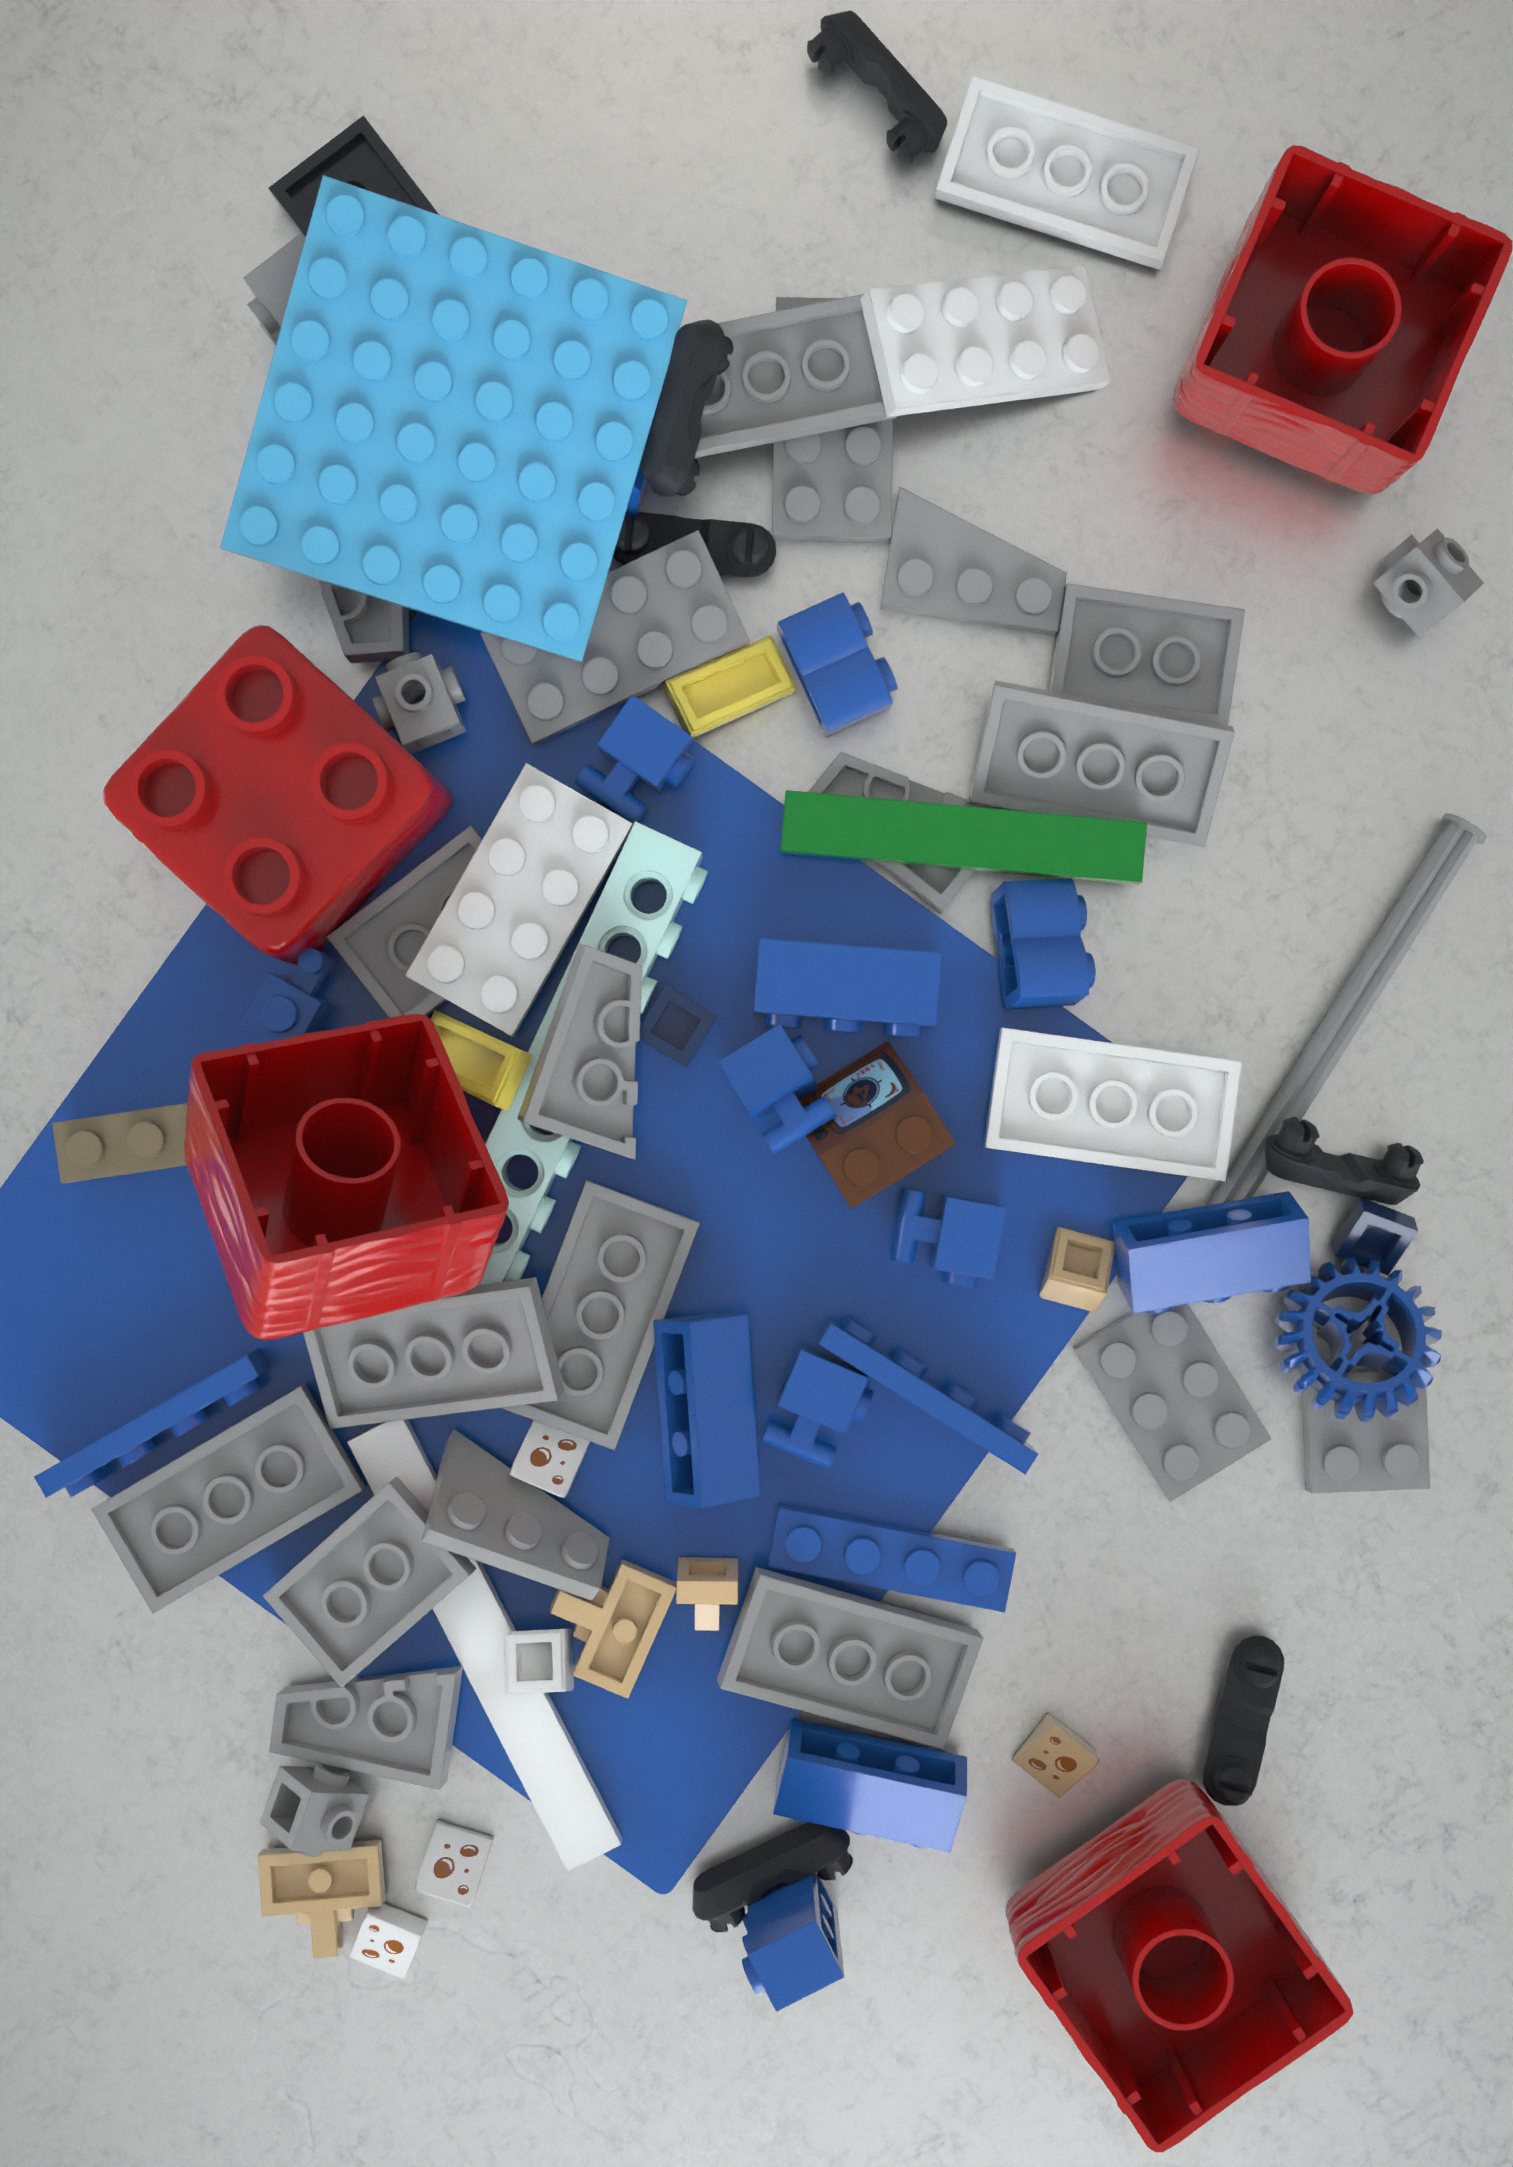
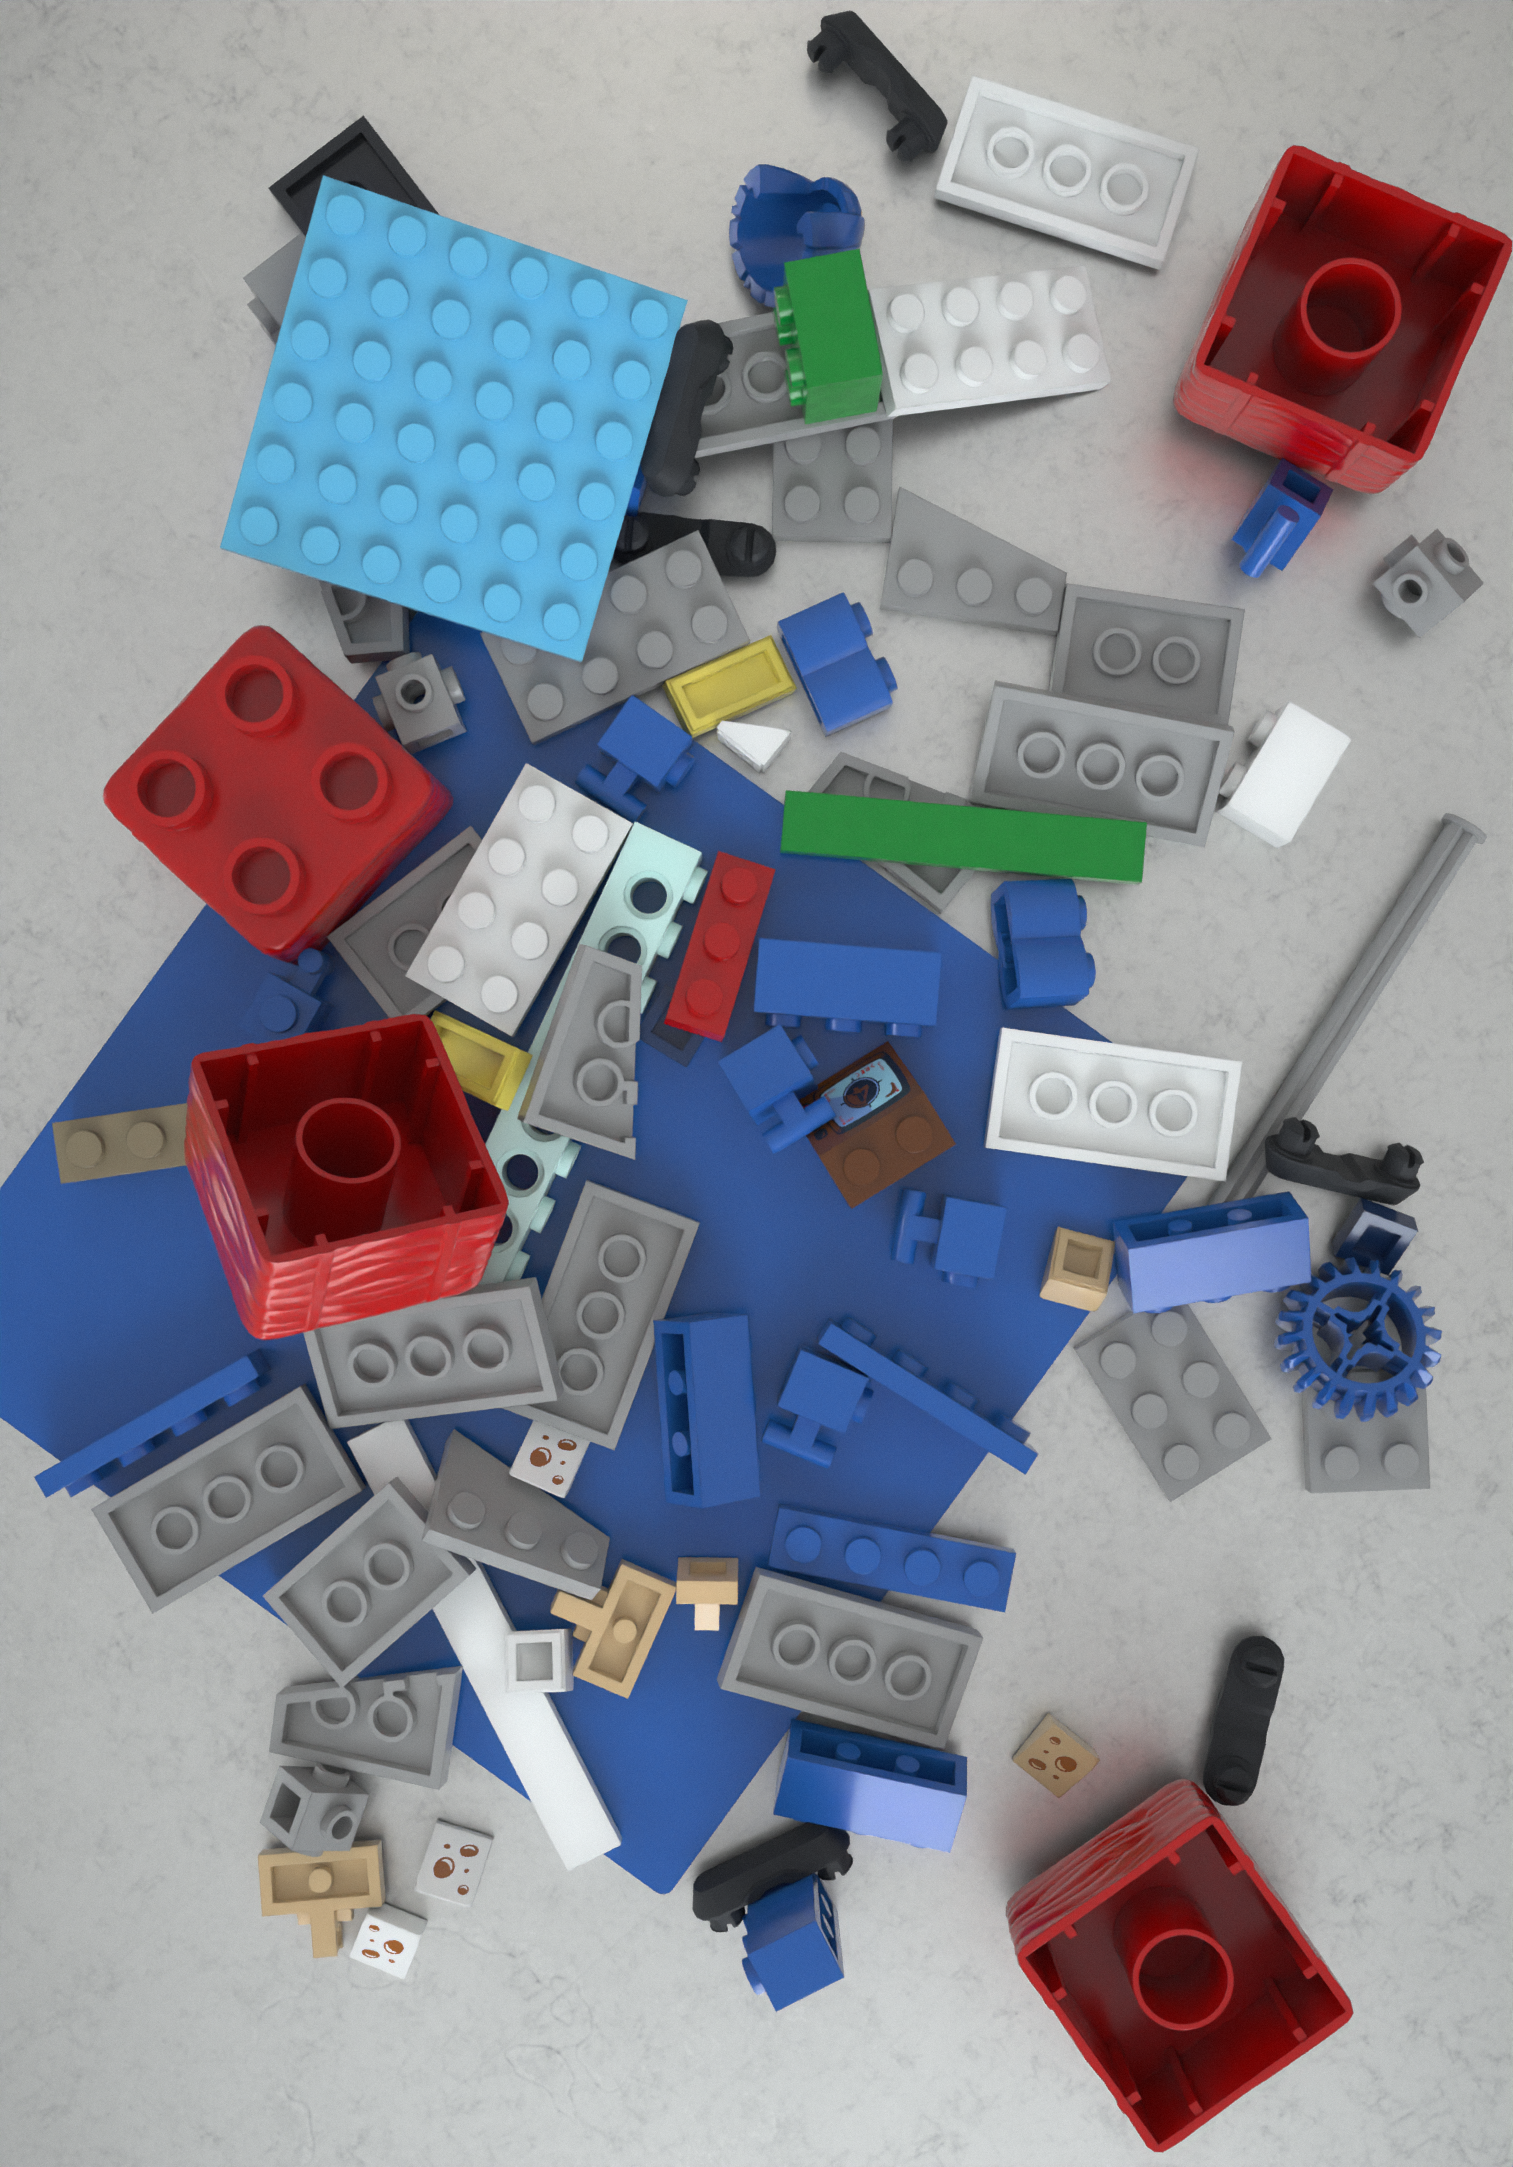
none -> red plate [664,851,776,1042]
none -> white slope [717,720,791,774]
none -> blue hair [729,164,865,308]
none -> green brick [773,249,883,425]
none -> white brick [1216,701,1352,848]
none -> blue brick [1231,458,1334,578]

